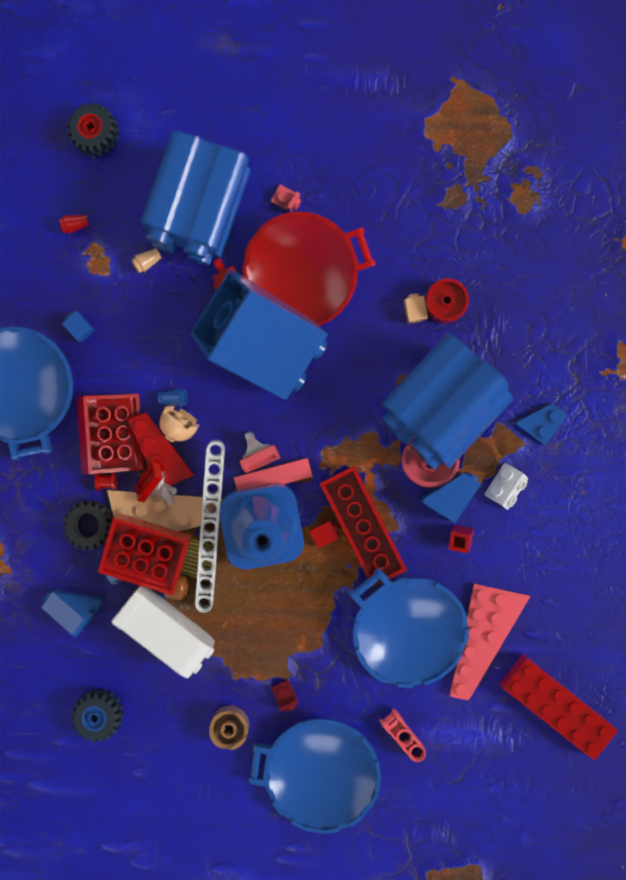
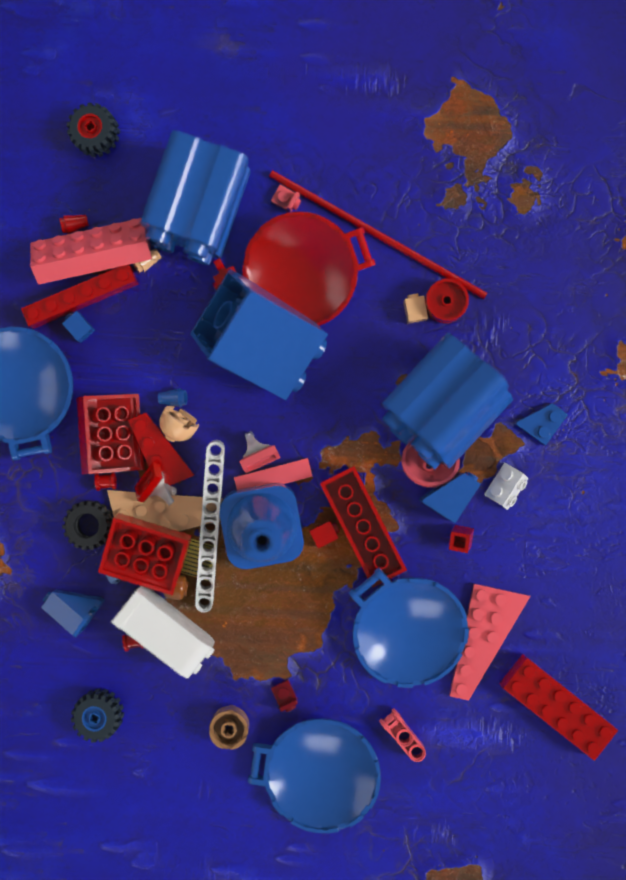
none -> red brick [21,265,139,329]
none -> coral brick [30,218,152,285]
none -> red bush [122,634,145,652]
none -> red piece [269,170,487,299]

